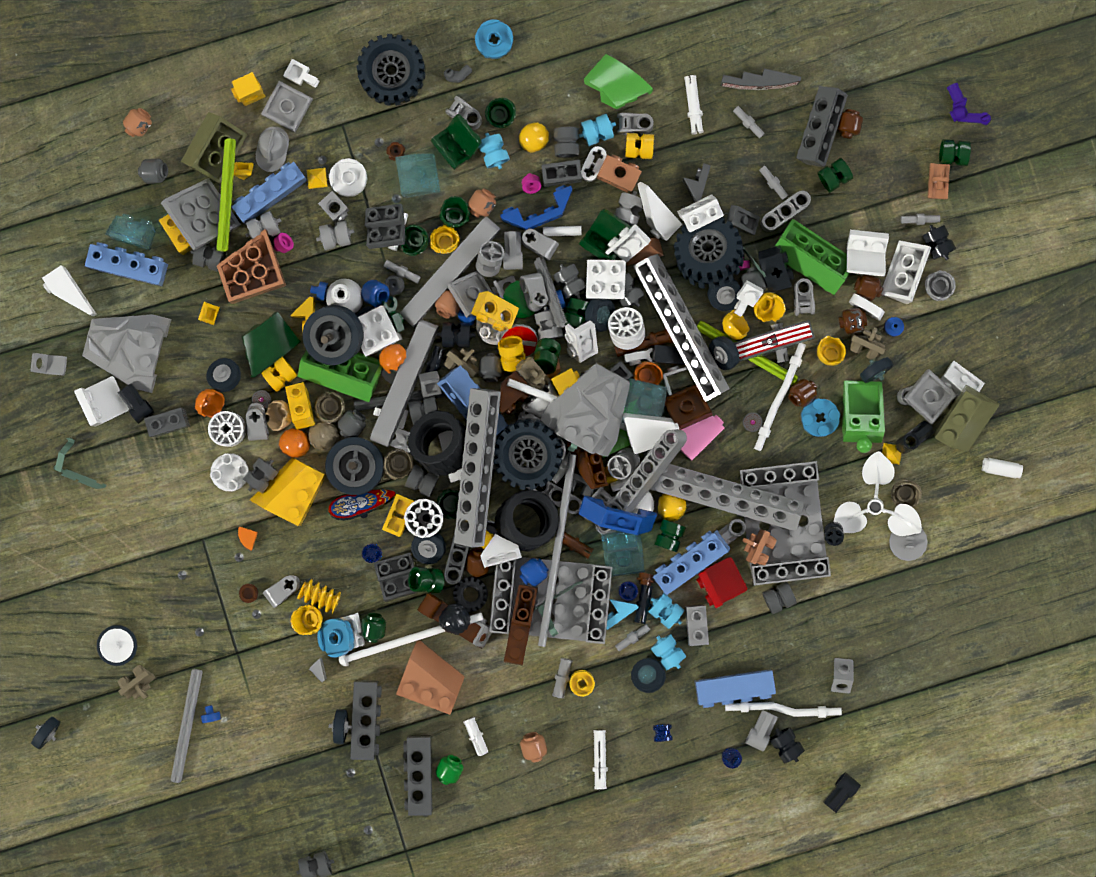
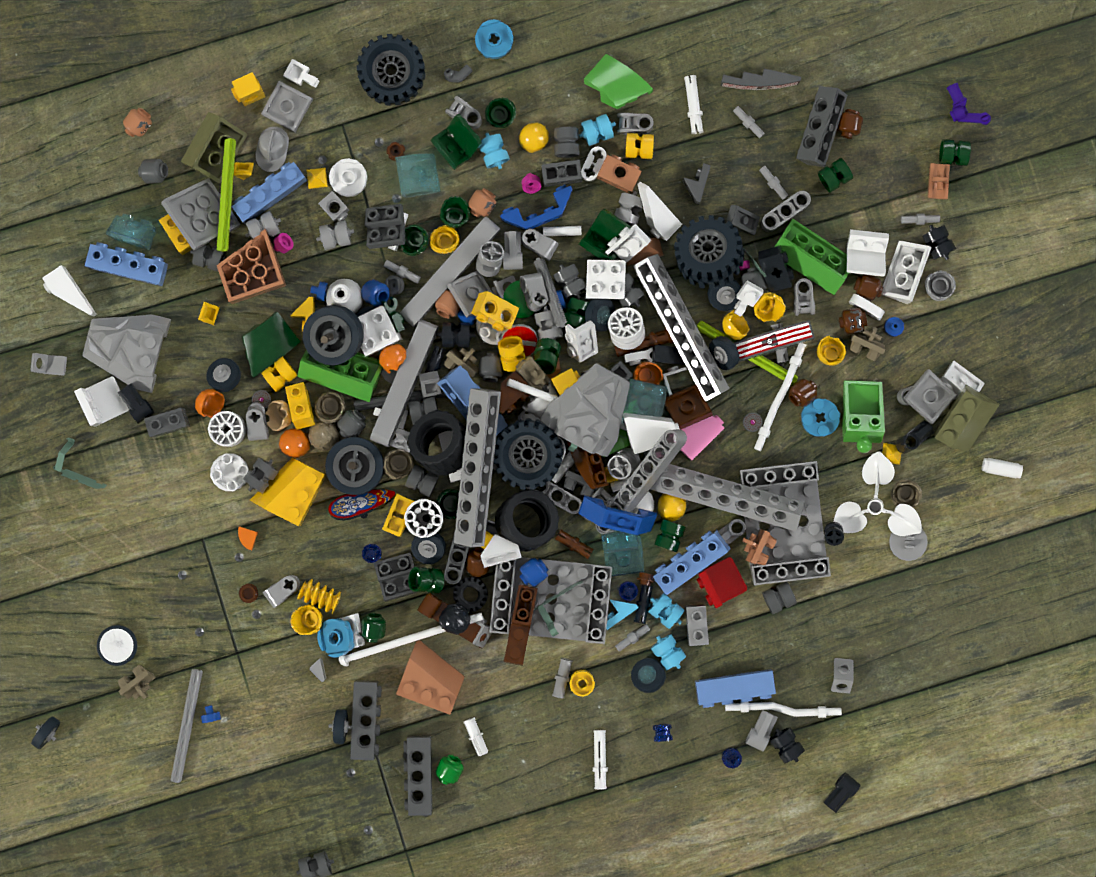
nougat head [520,732,547,762] -> none
light grey piece [538,454,577,647] -> none
white bracket [677,194,724,232] -> none
black wheel [860,357,894,383] -> none

